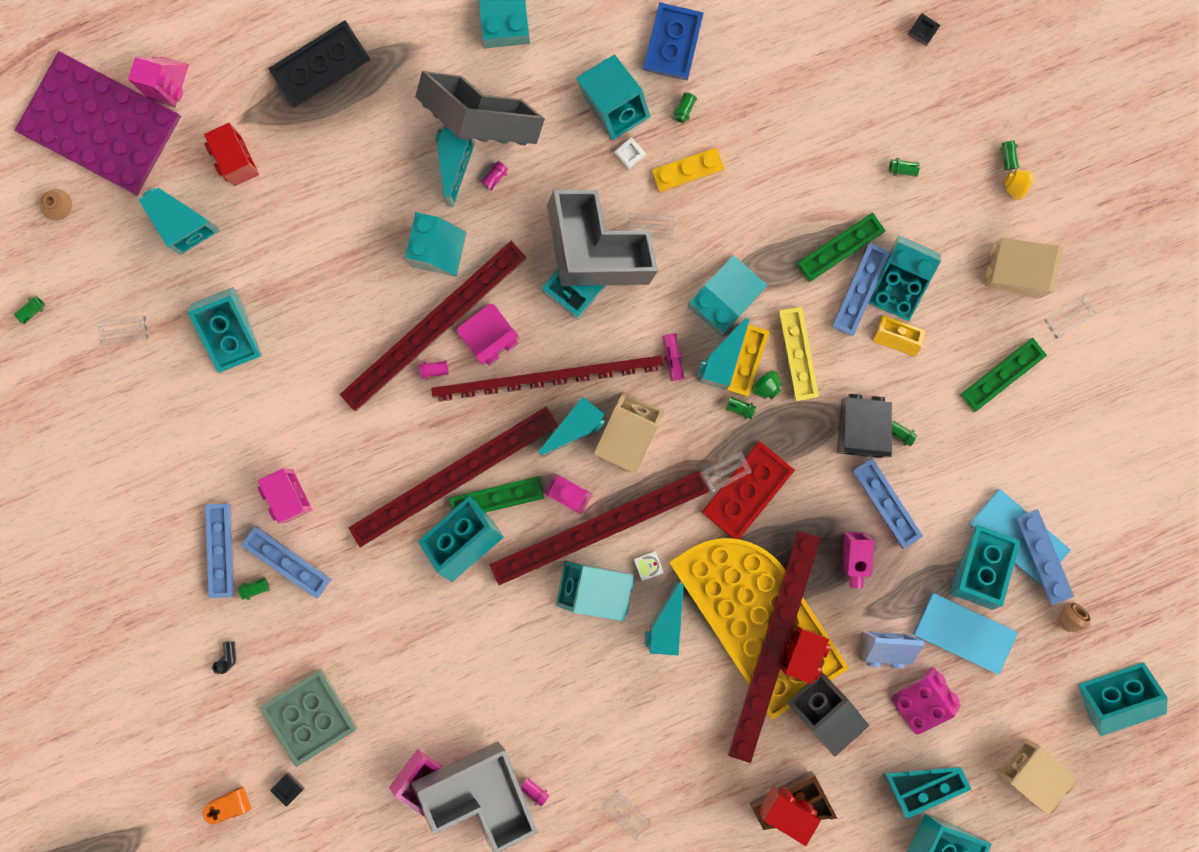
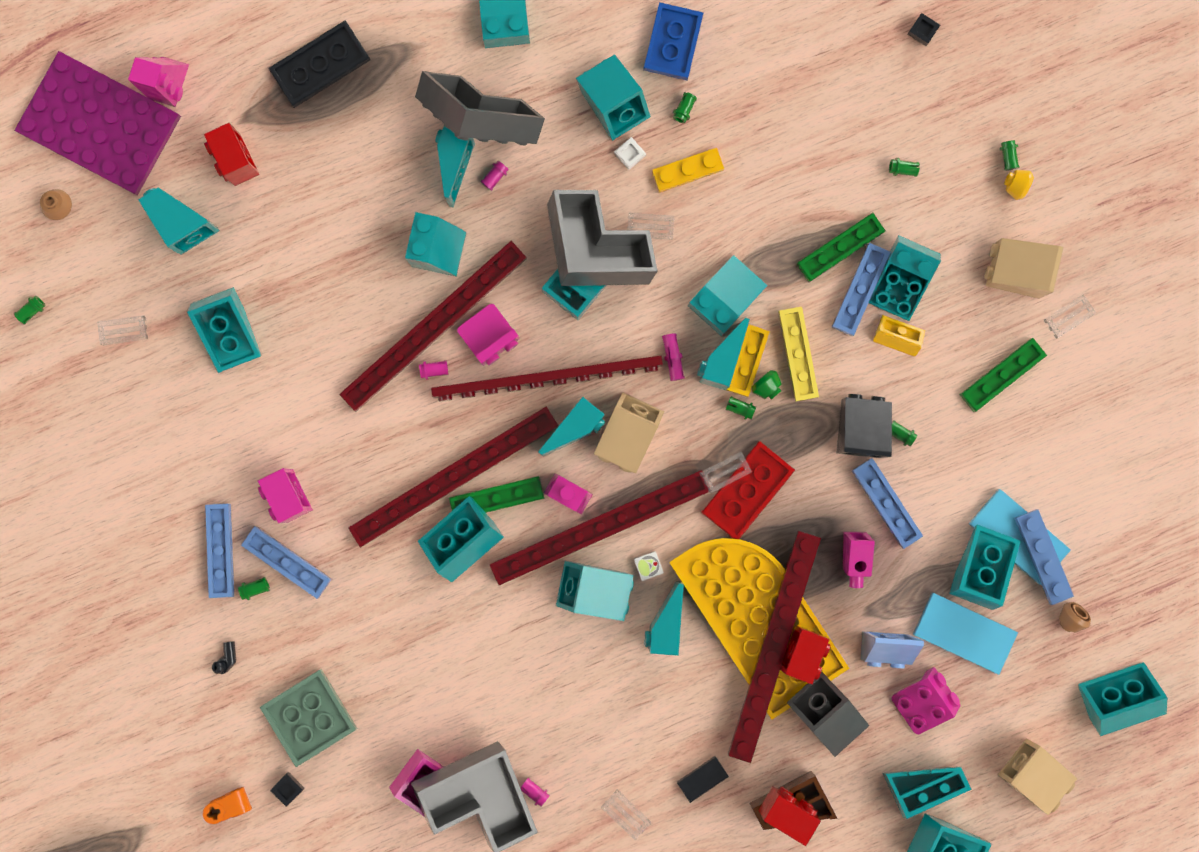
none -> black tile [677,756,729,803]

